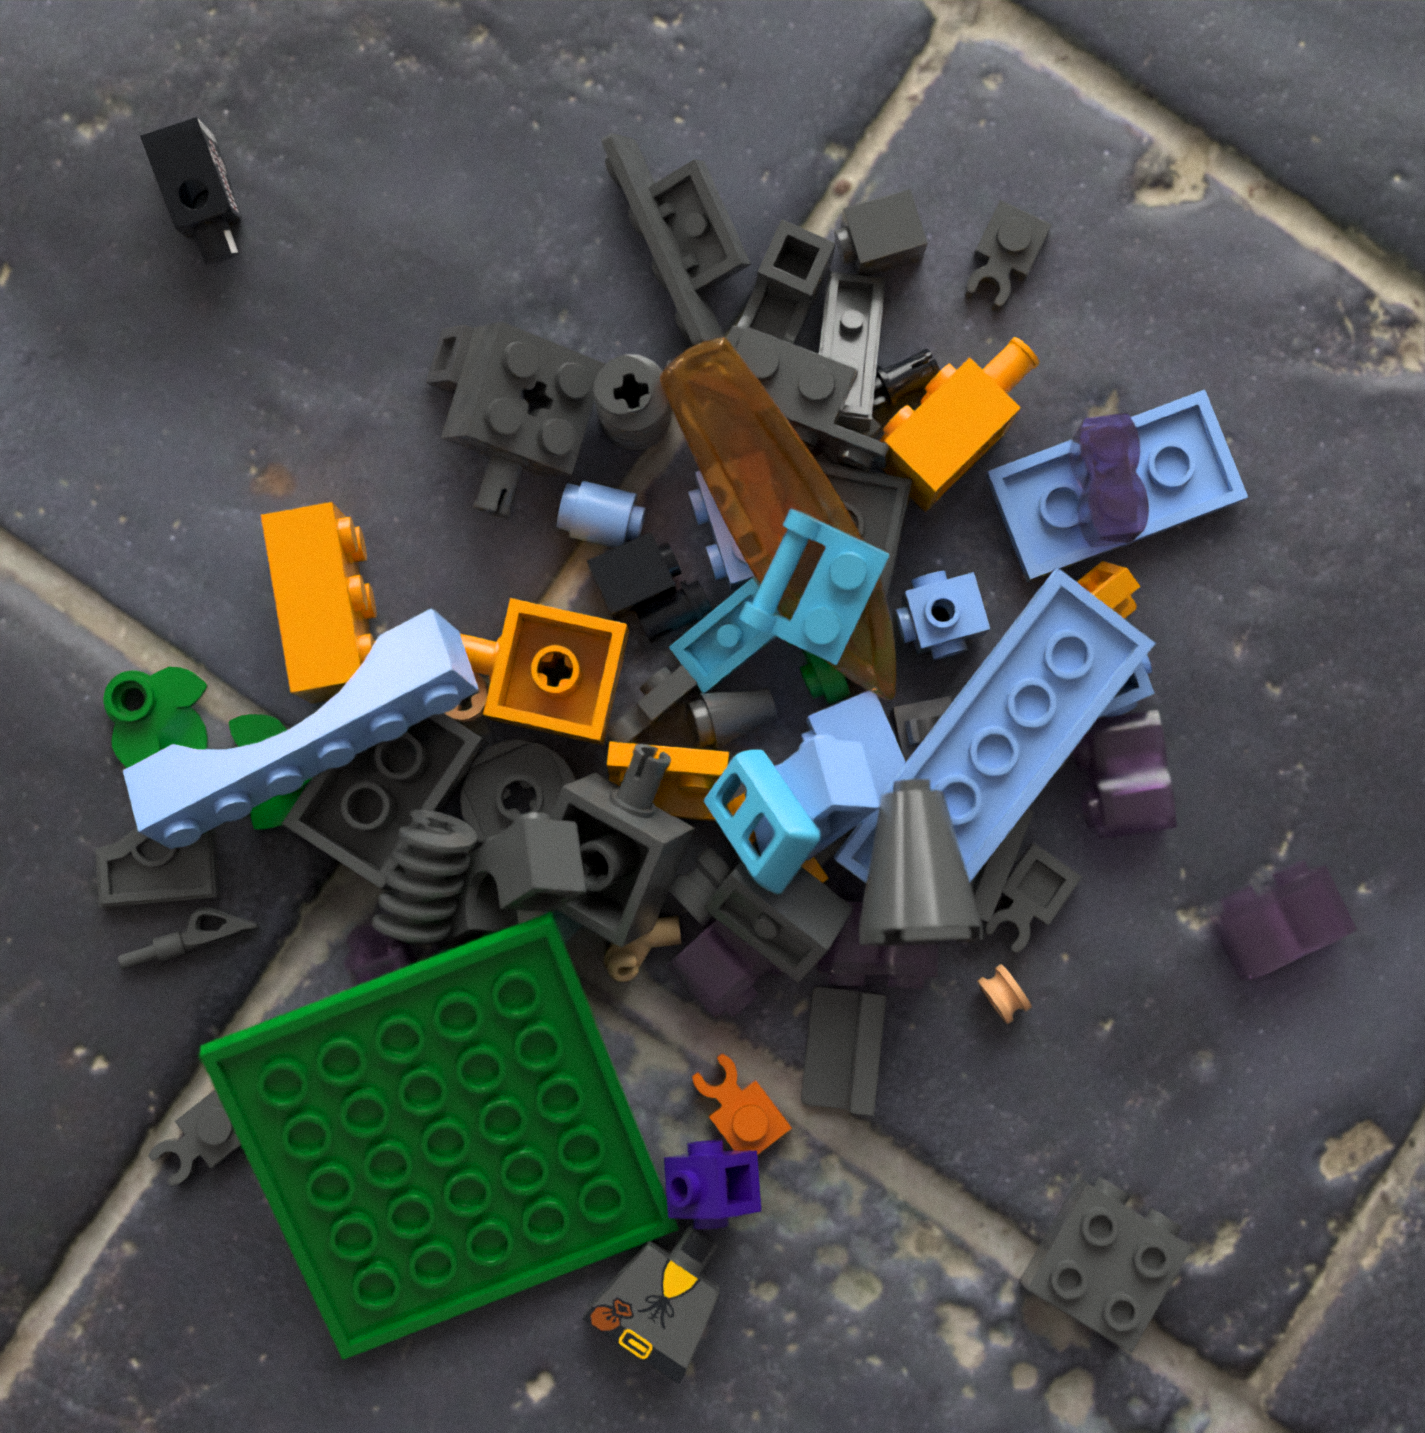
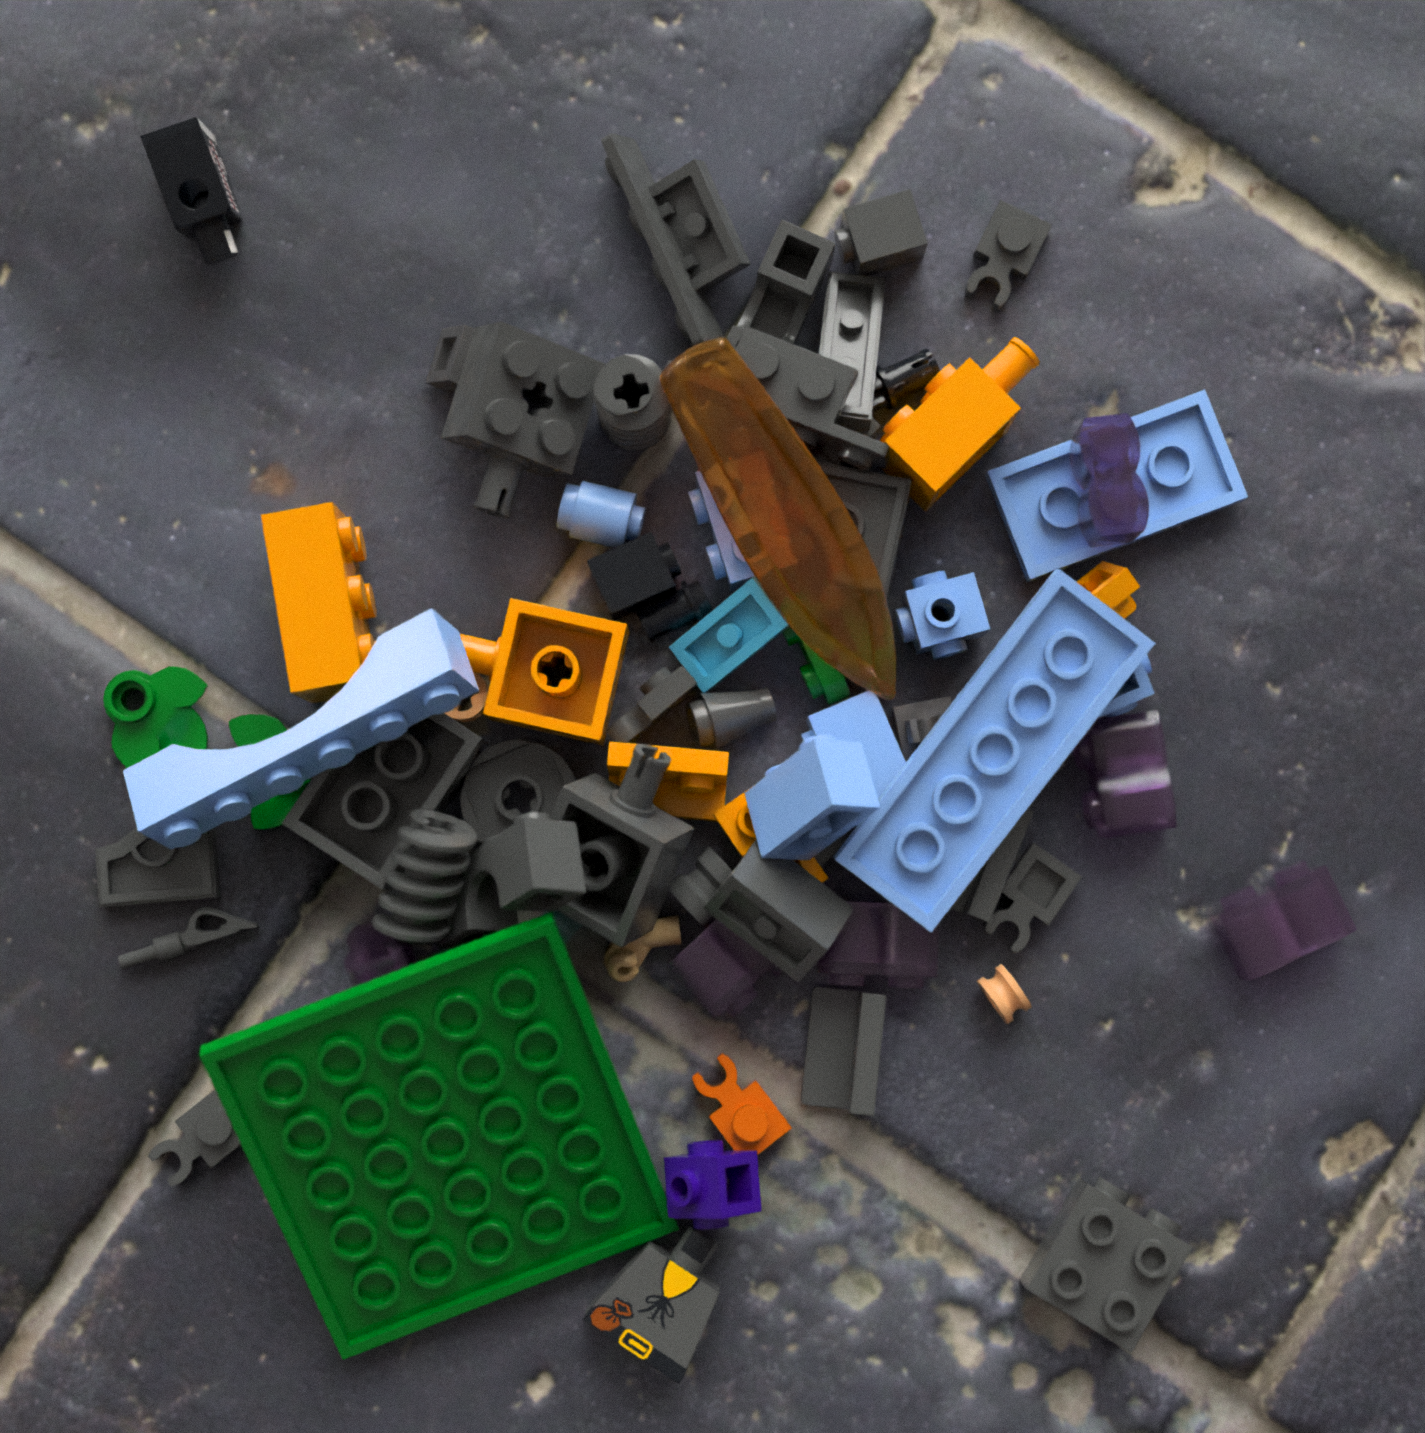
medium azure piece [704,750,820,894] -> none
medium azure plate [739,508,889,665] -> none
dark grey cone [858,779,984,947] -> none

